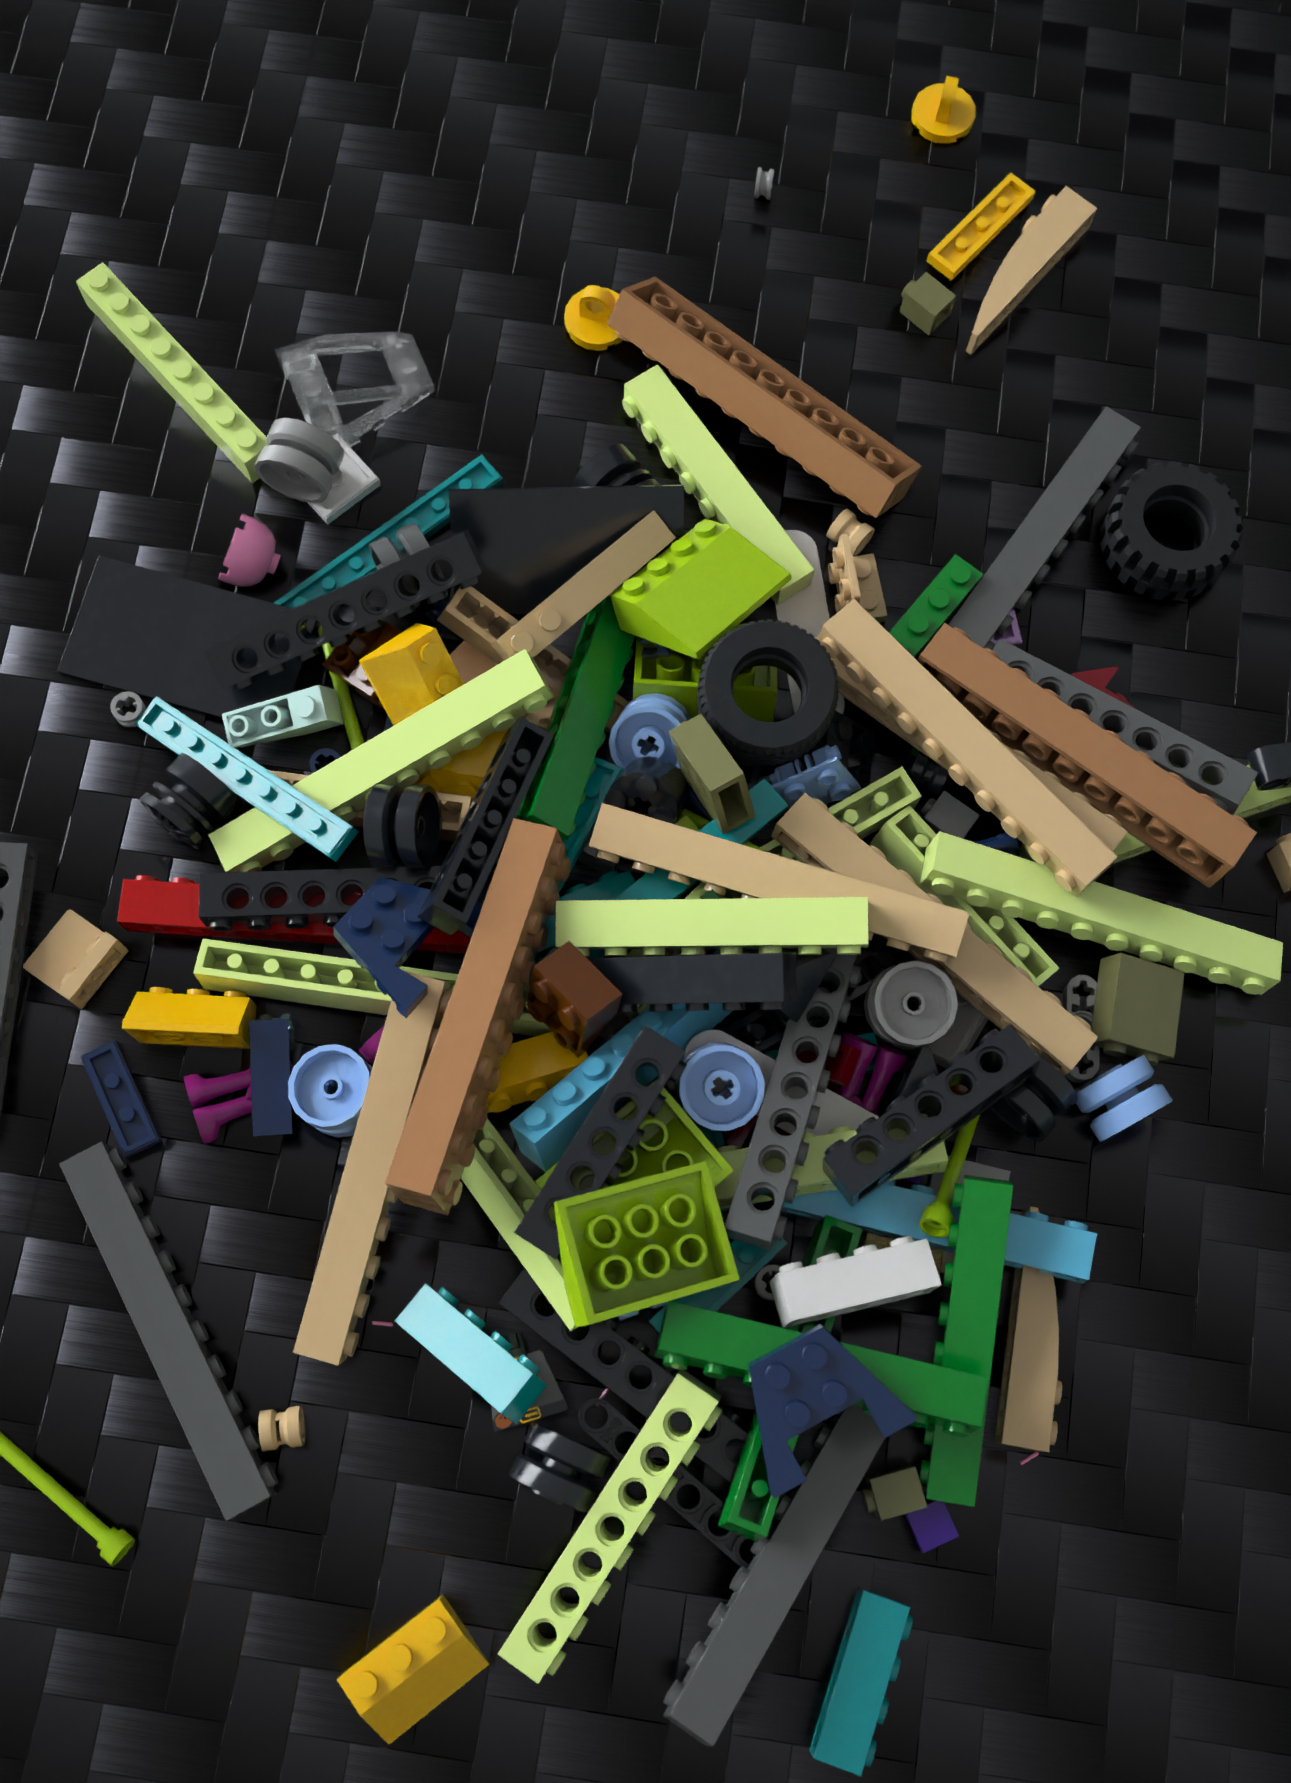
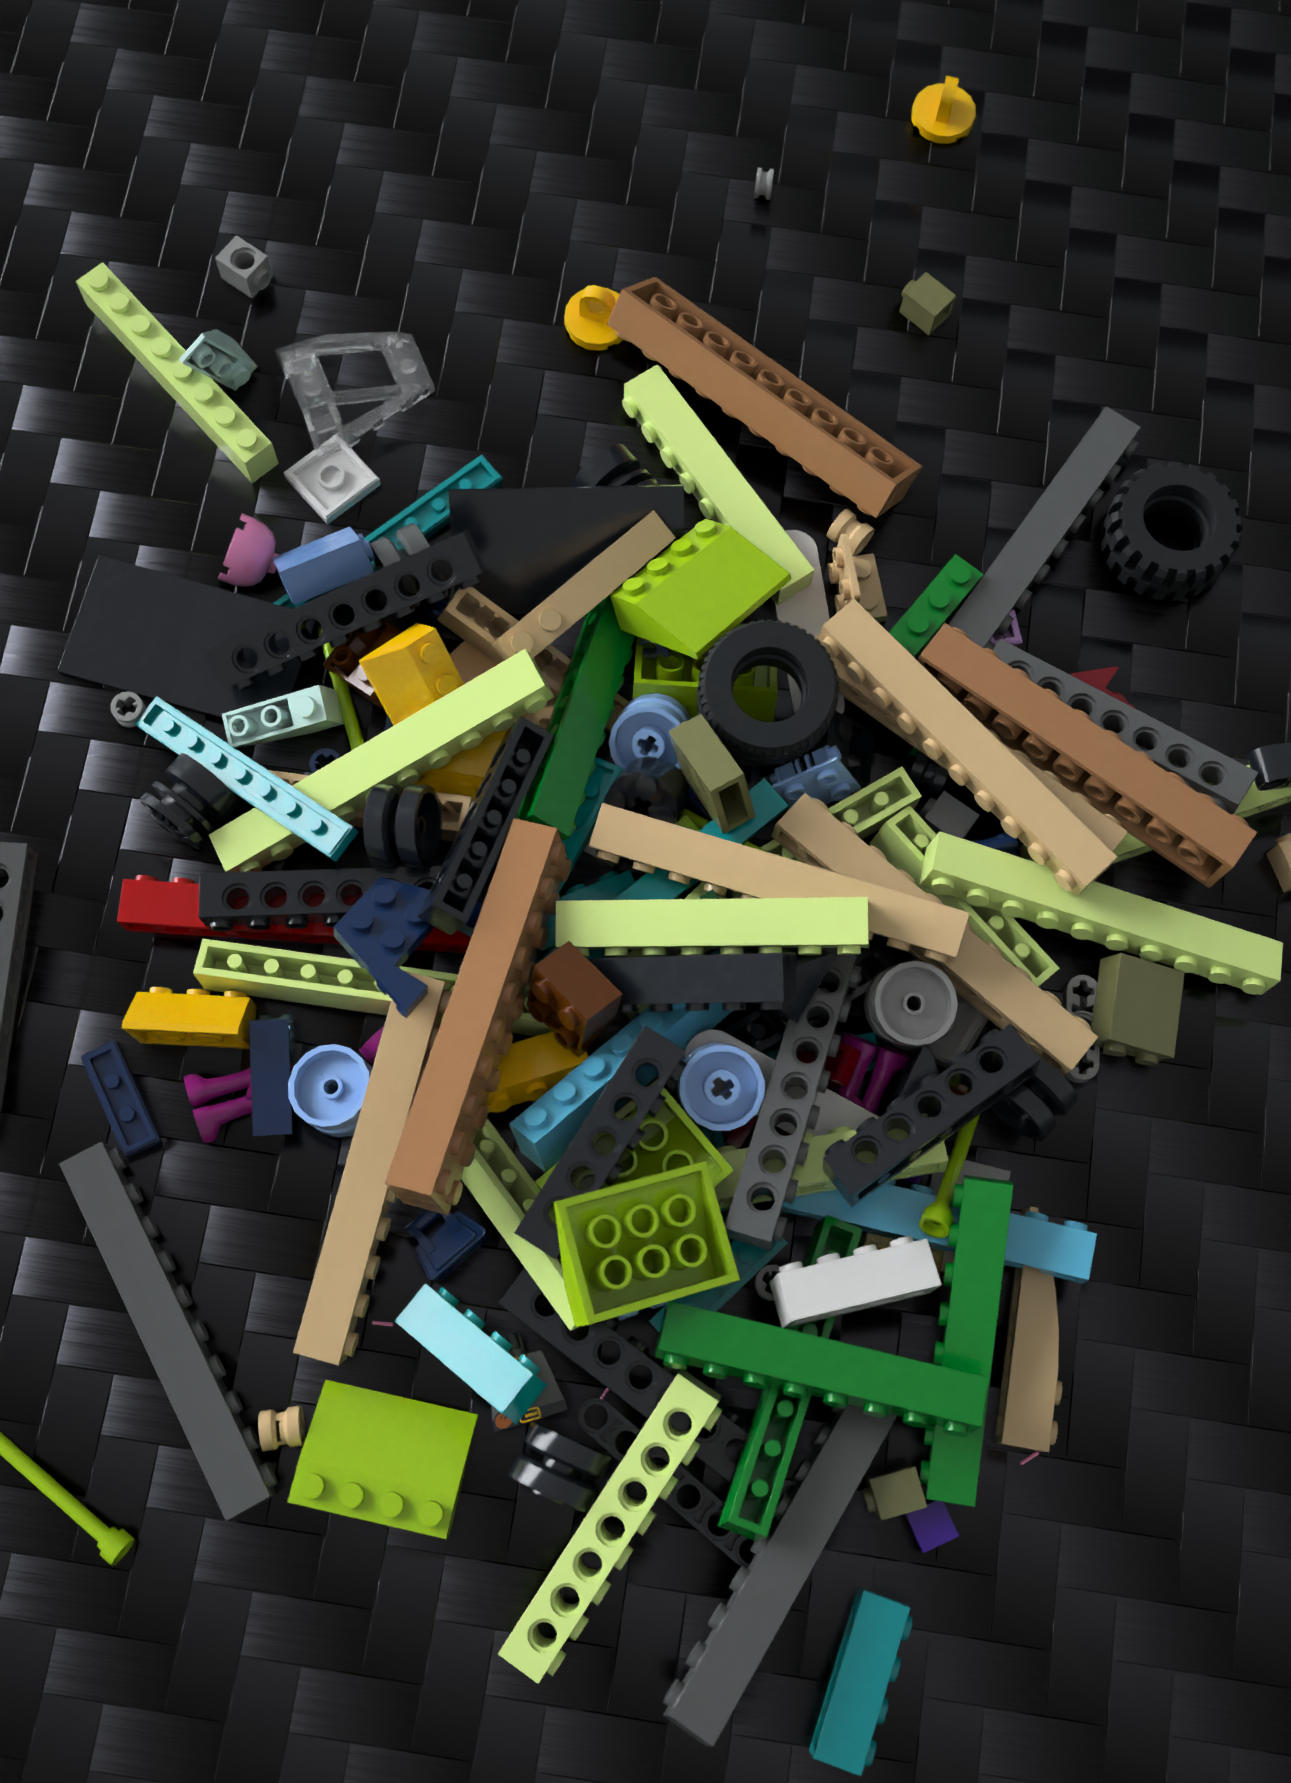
tan bracket [23,909,129,1010] -> none
light grey wheel [254,418,344,503] -> none
yellow slope [337,1595,490,1745] -> none
dark blue wing [748,1324,917,1498] -> none
yellow plate [927,173,1036,281] -> none
tan slope [966,186,1097,355] -> none
light blue wheel [1076,1055,1173,1142] -> none
none -> light aqua slope [179,329,258,391]
none -> light grey brick [215,235,273,298]
none -> medium blue brick [272,527,375,605]
none -> lime slope [288,1380,478,1539]
none -> dark blue piece [405,1210,490,1284]

